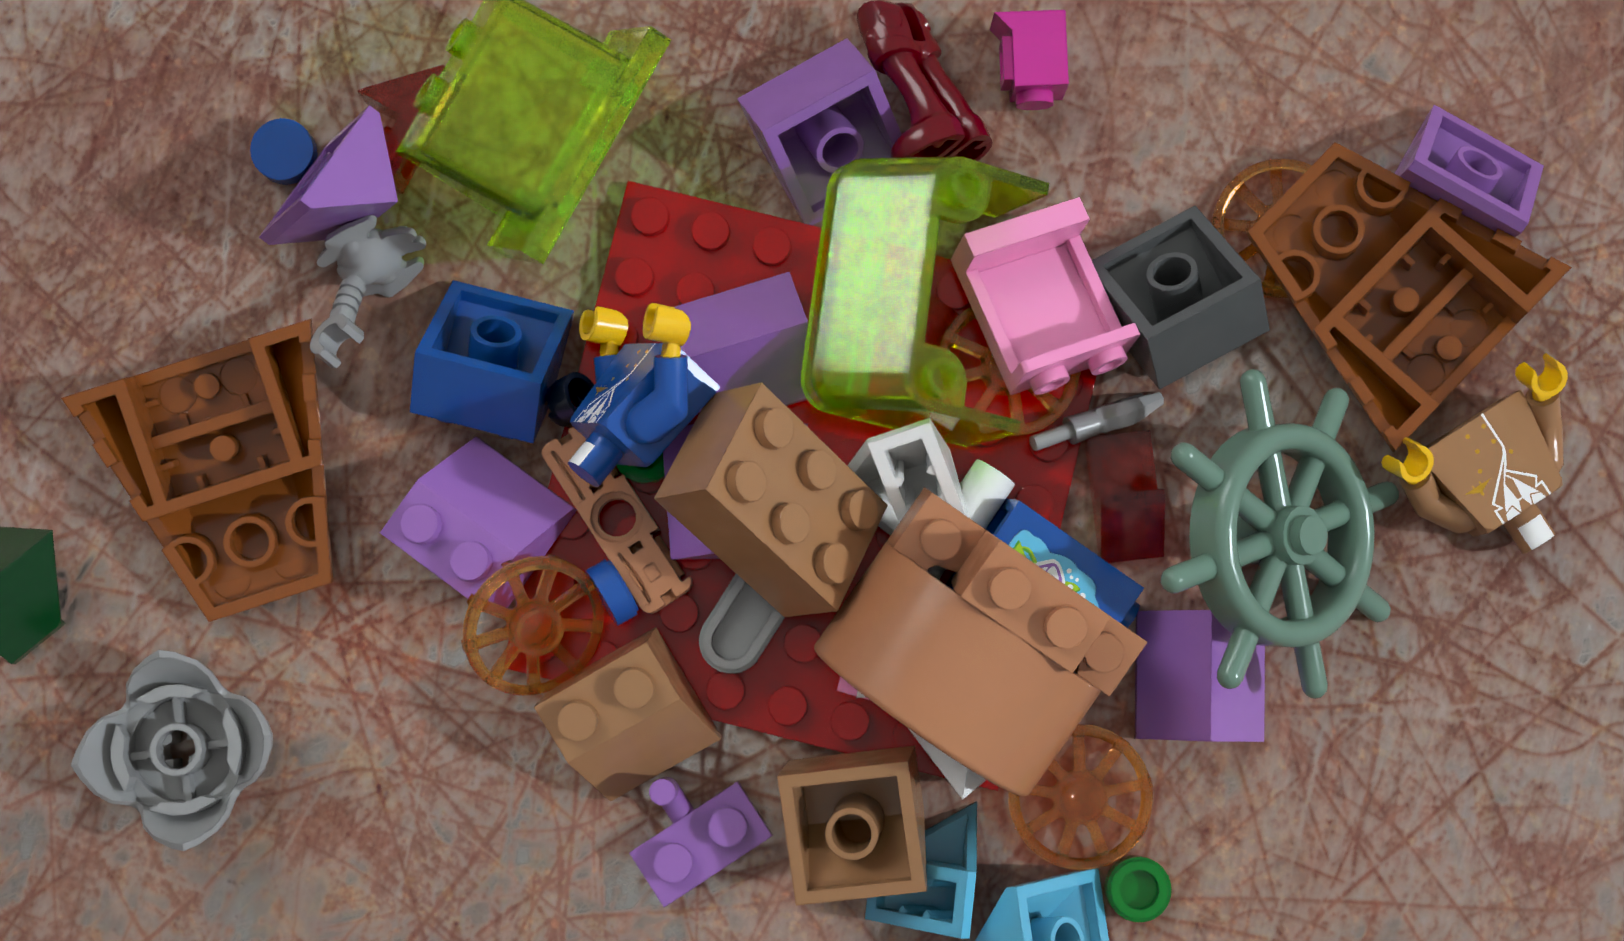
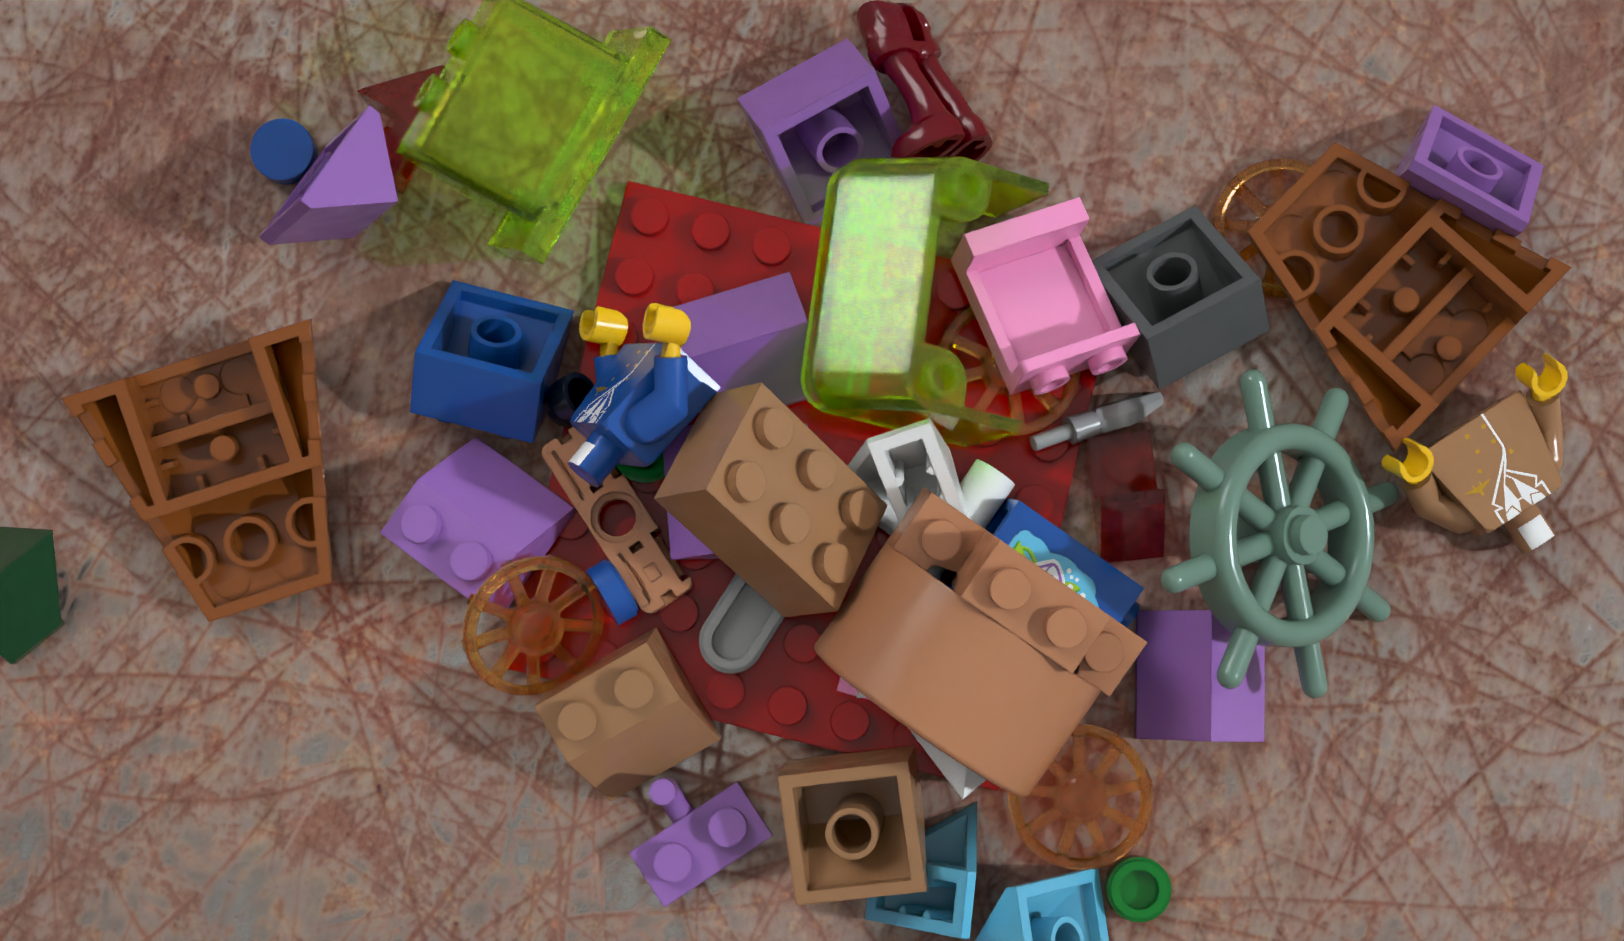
light grey brick [71,650,273,851] -> none
light grey piece [310,215,426,369] -> none
dark pink window [990,10,1069,110] -> none

